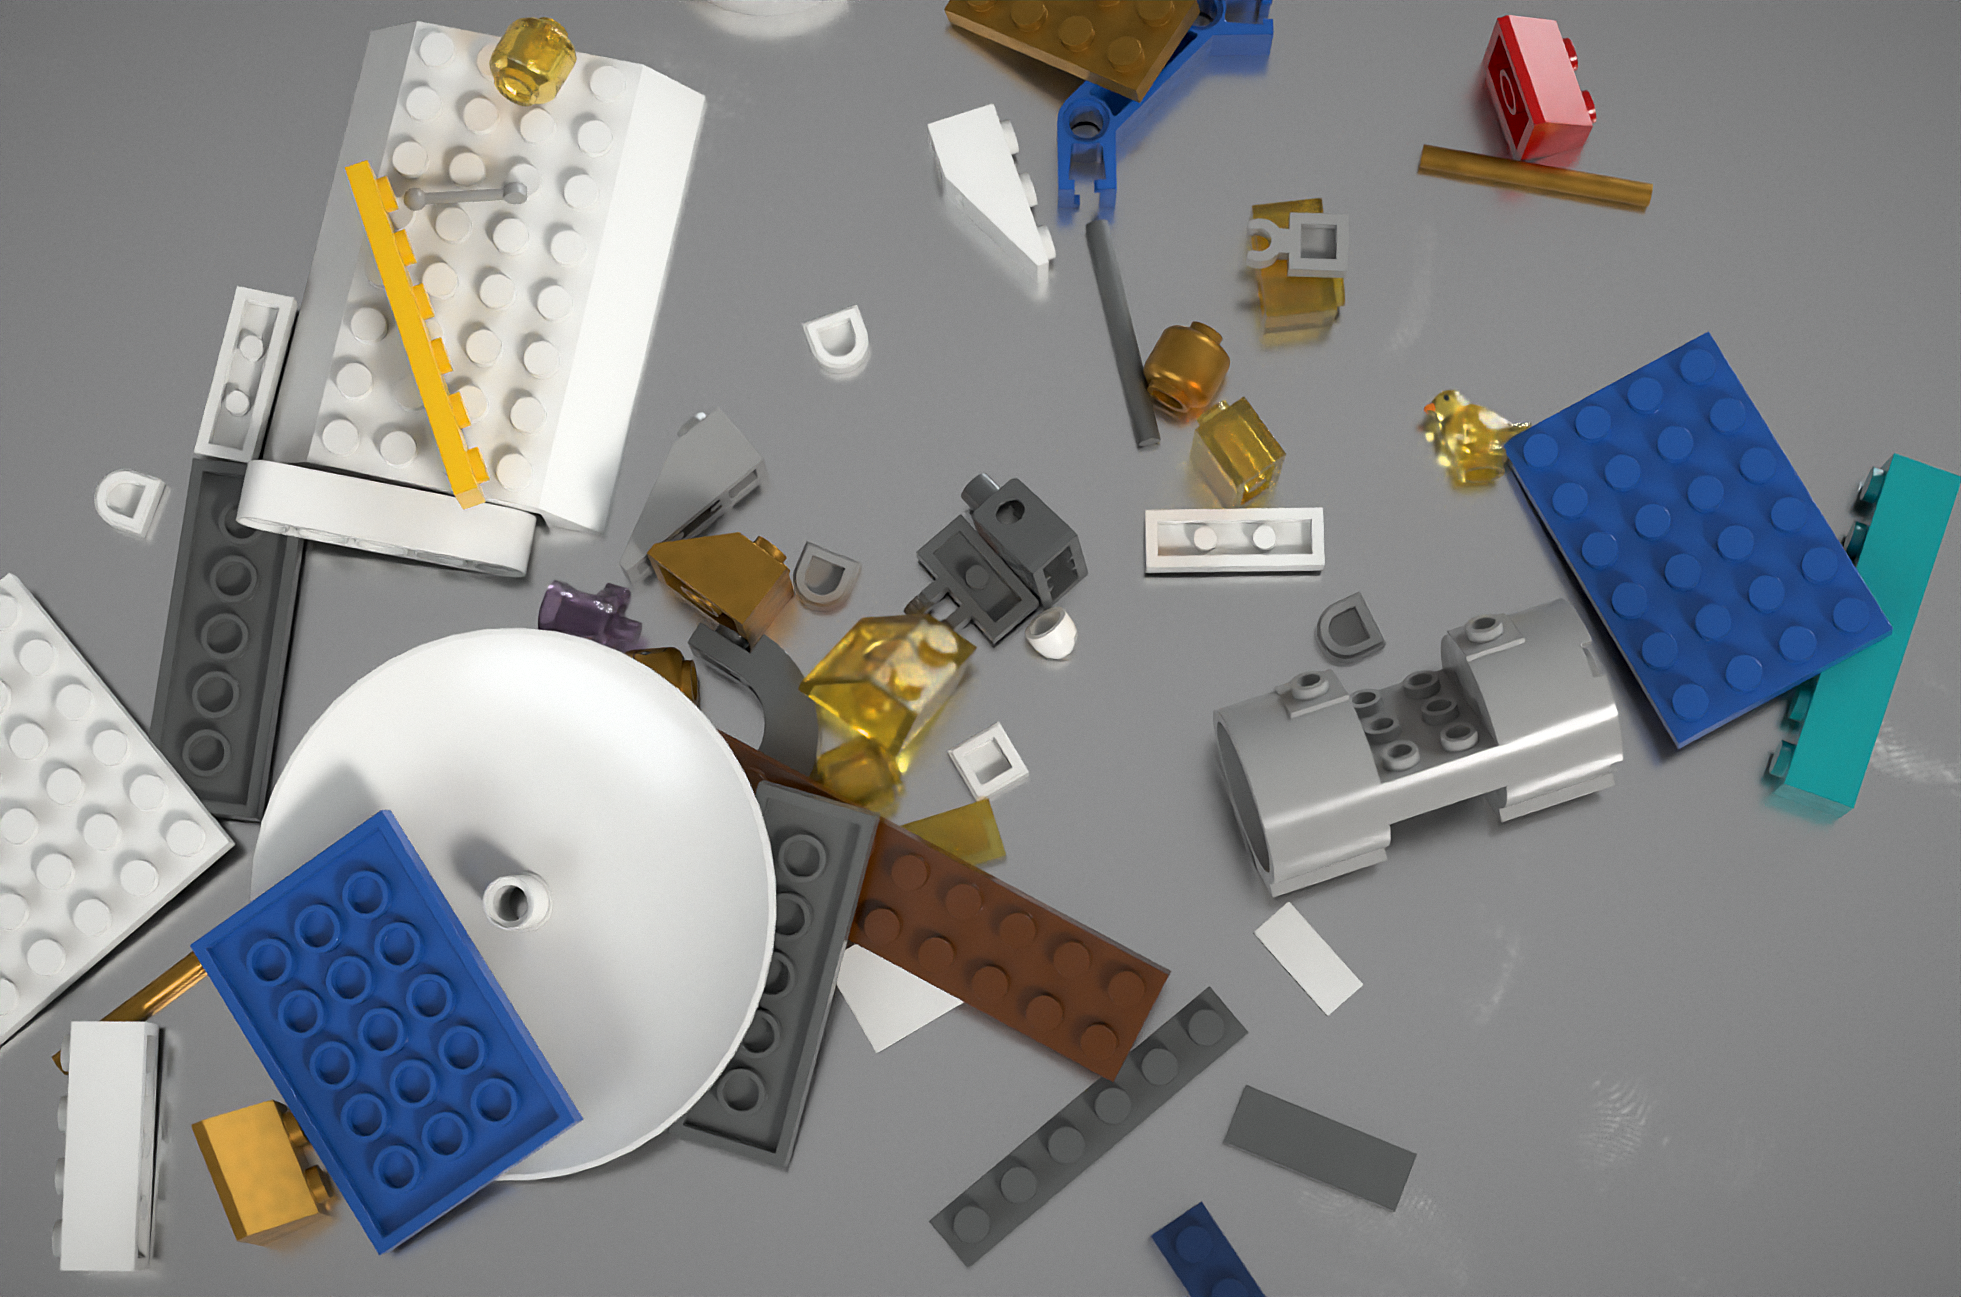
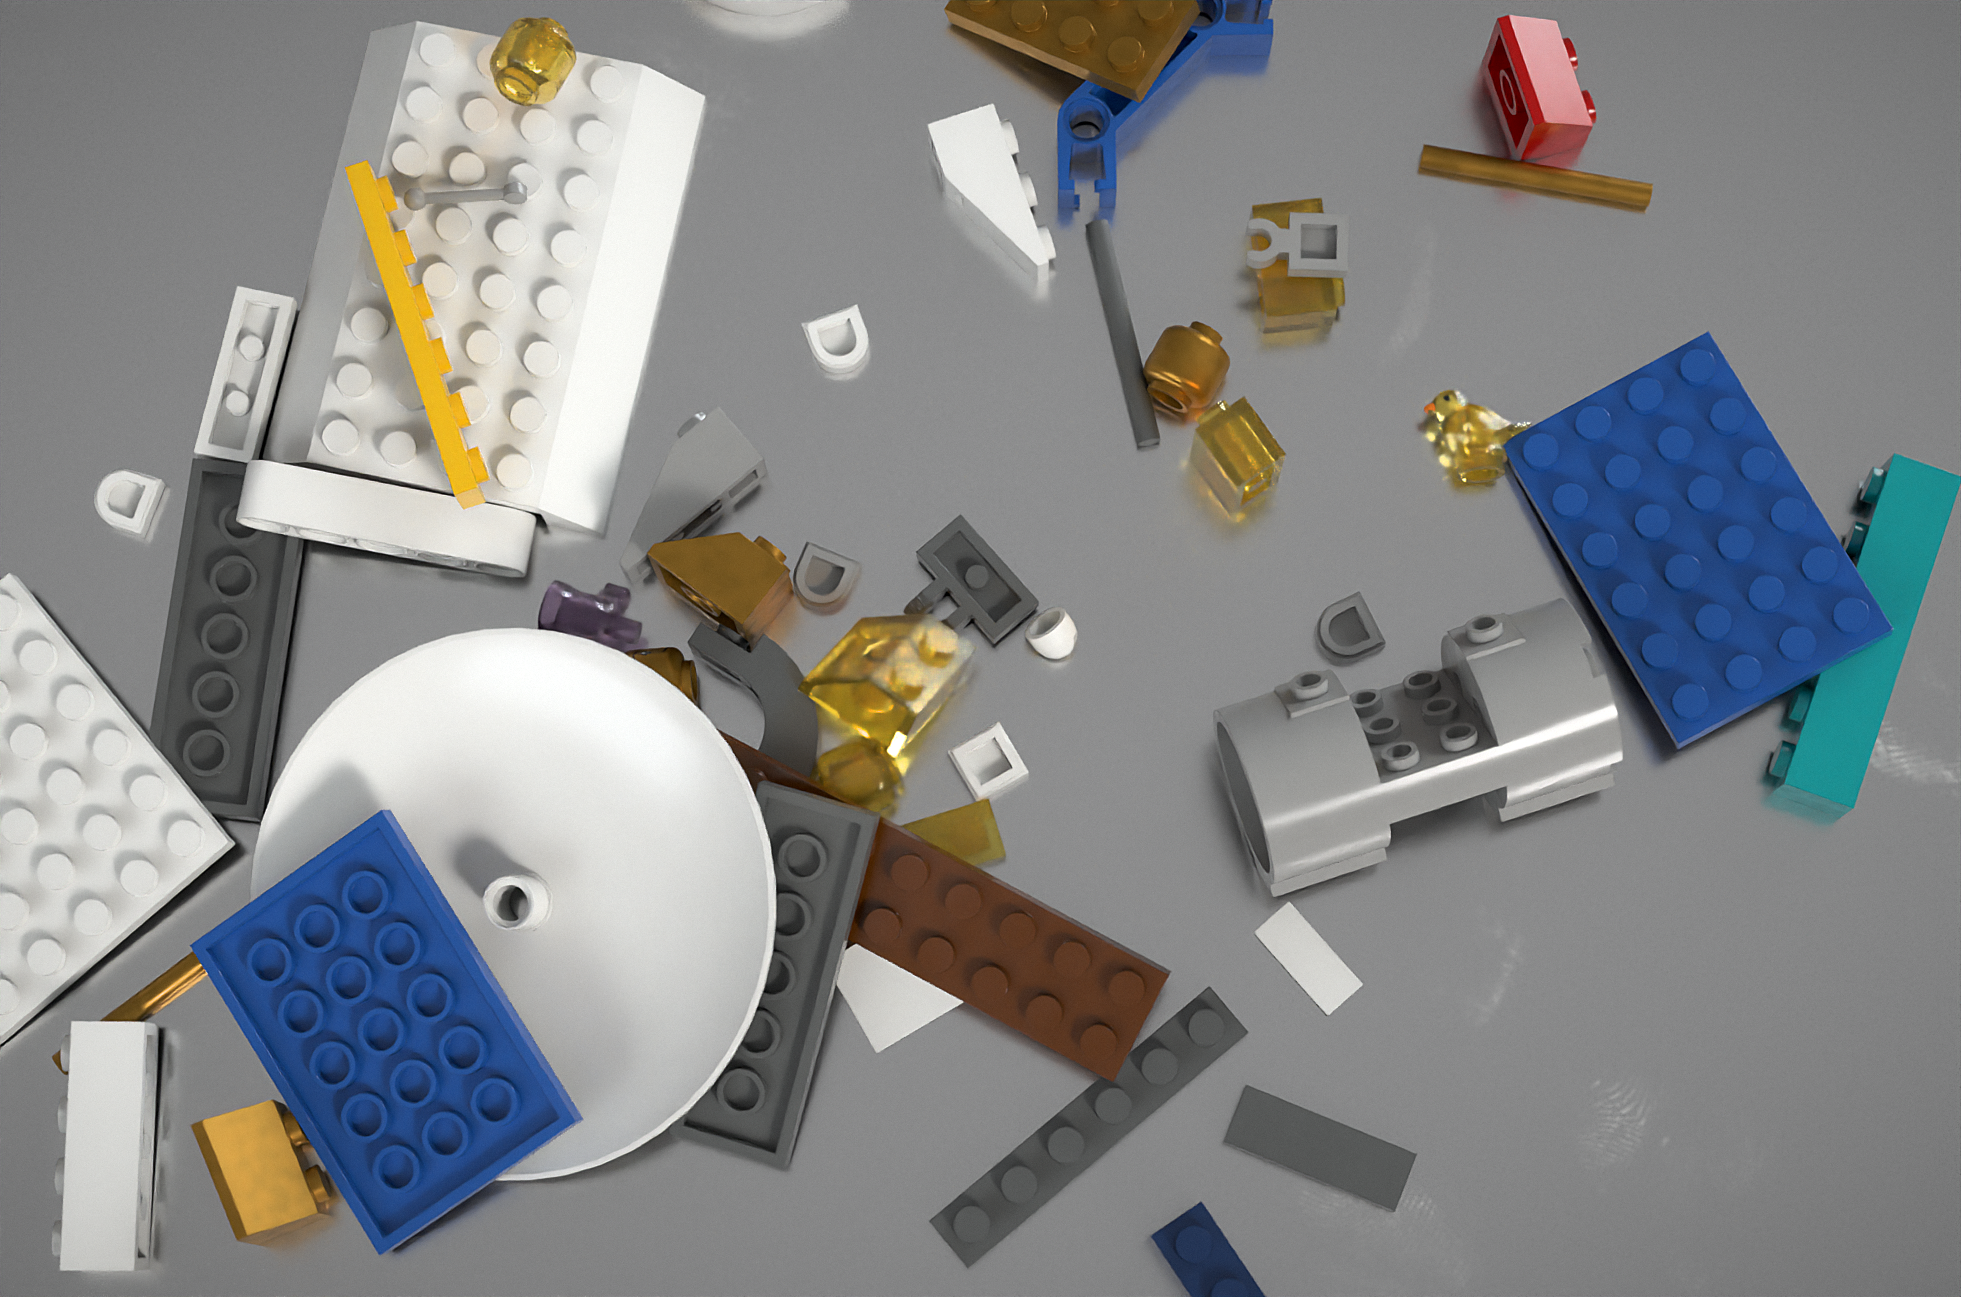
dark grey torso [961,473,1088,611] -> none
white plate [1144,507,1325,573] -> none

